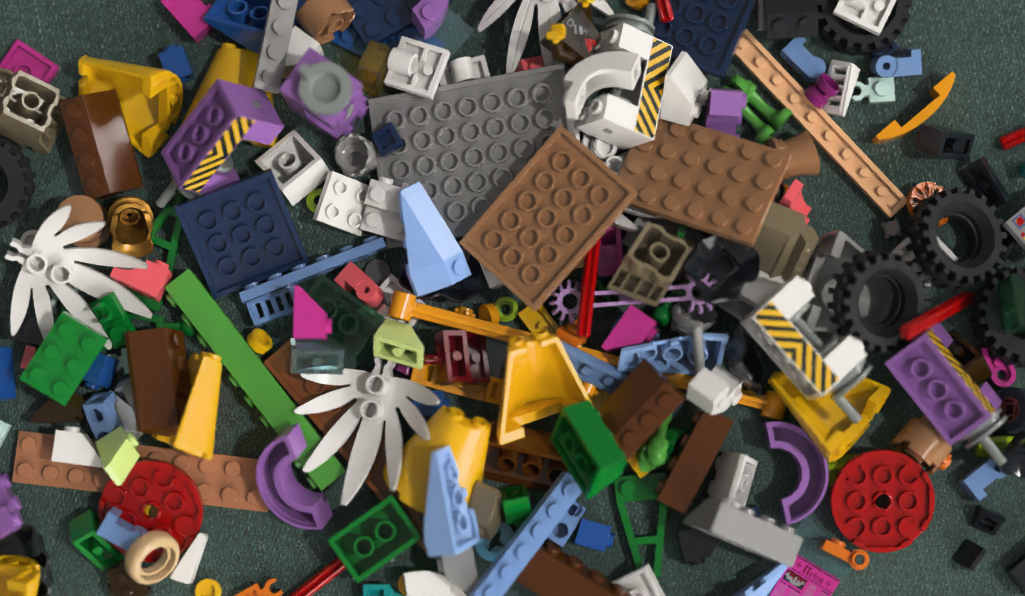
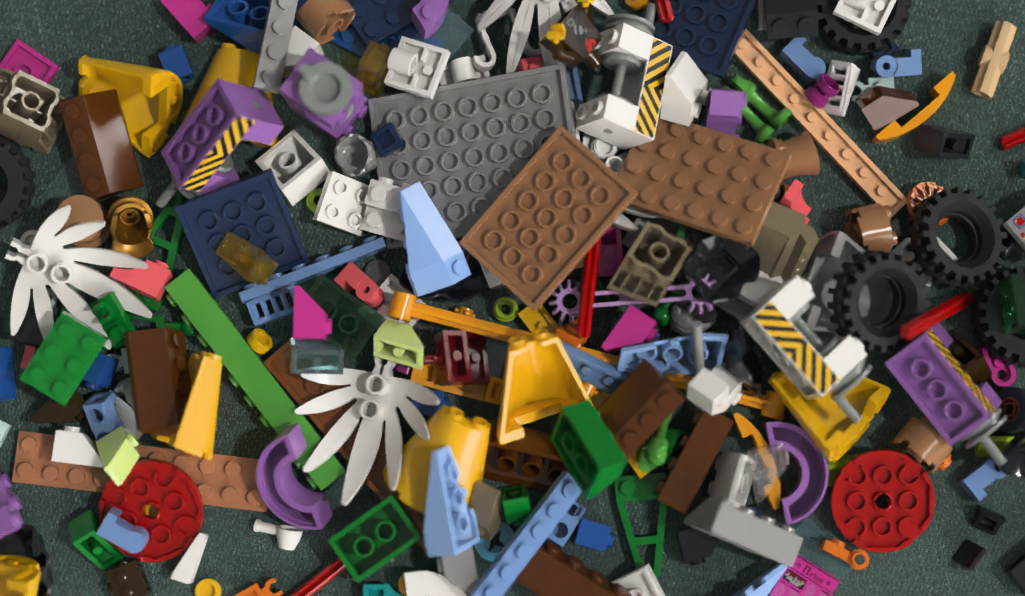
tan wheel [124,530,180,585] -> none
light orange tile [479,303,500,324] -> none
white arch [562,51,641,120] -> none
black plate [961,156,1011,208] -> none
none -> clear yellow slope [215,231,279,285]
none -> white bar [253,519,303,550]
none -> white piece [472,7,542,71]
none -> light orange slope [730,412,781,510]
none -> clear slope [747,443,789,503]
none -> medium nougat brick [844,203,898,252]
none -> slope [855,86,919,132]
none -> tan piece [970,20,1017,99]

